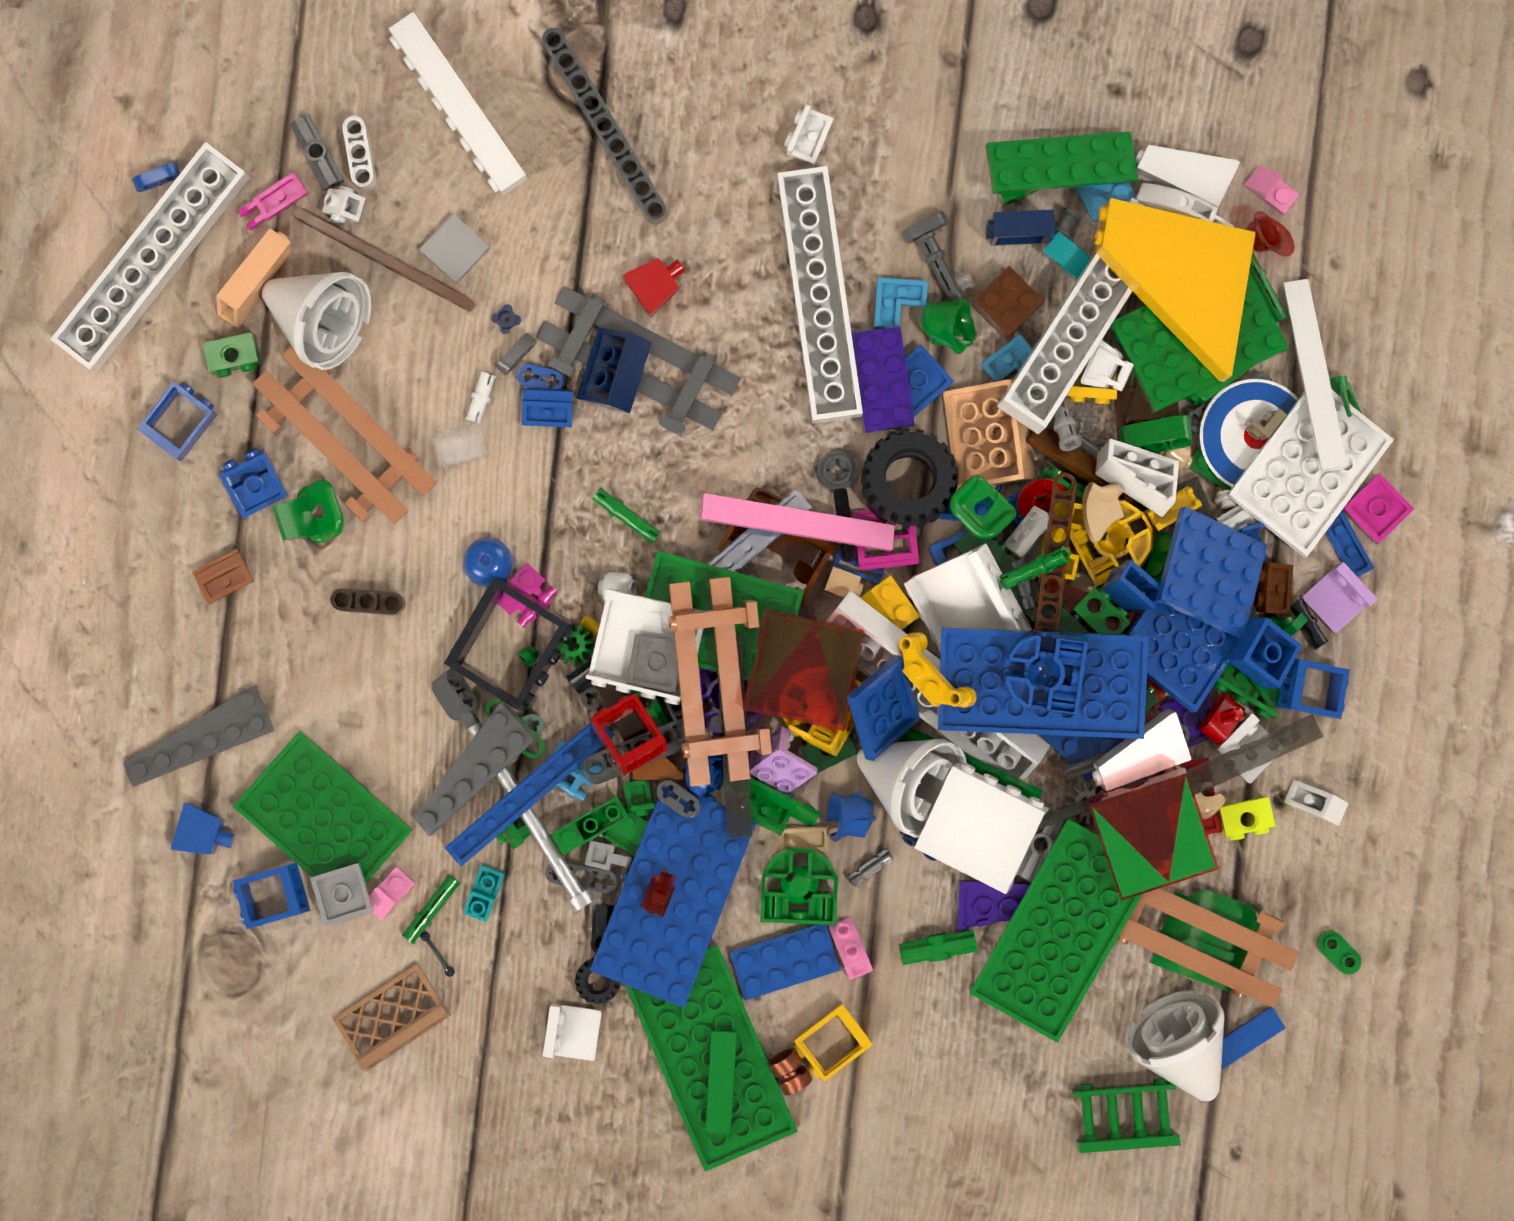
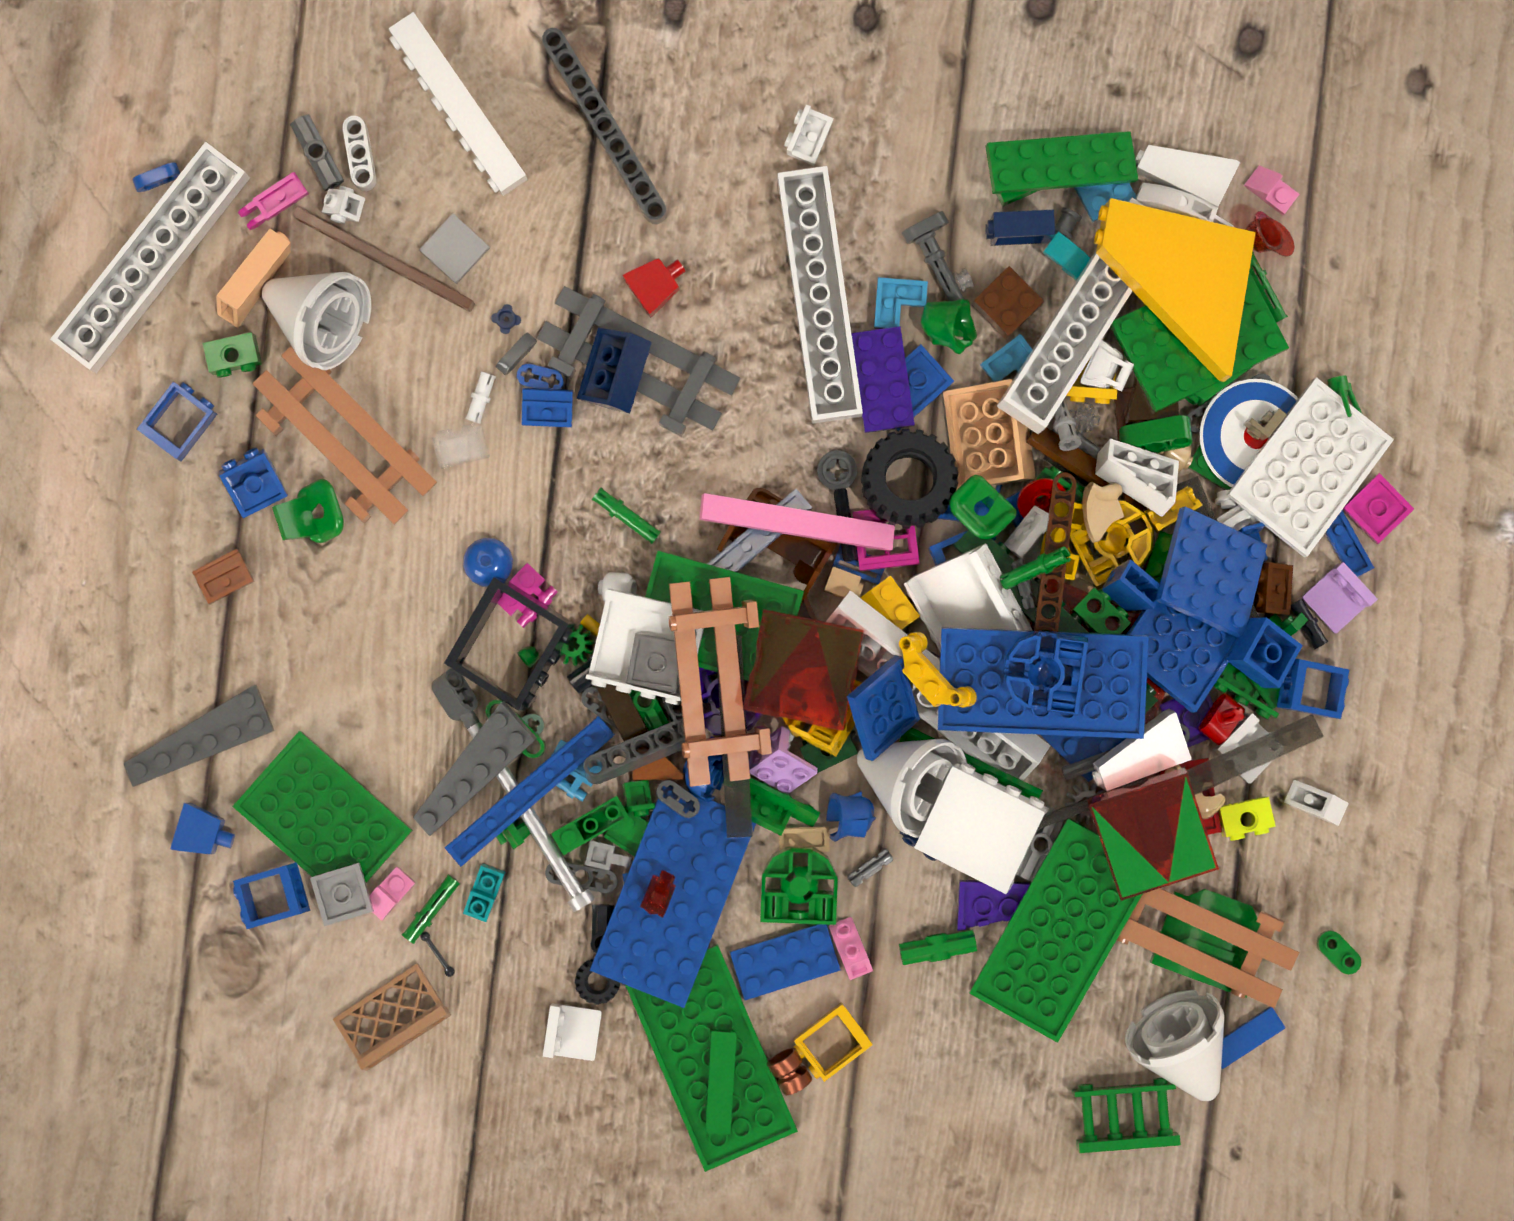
dark brown beam [330,588,406,616] -> none
red window [591,694,668,776] -> none
white tile [1283,279,1347,472] -> none

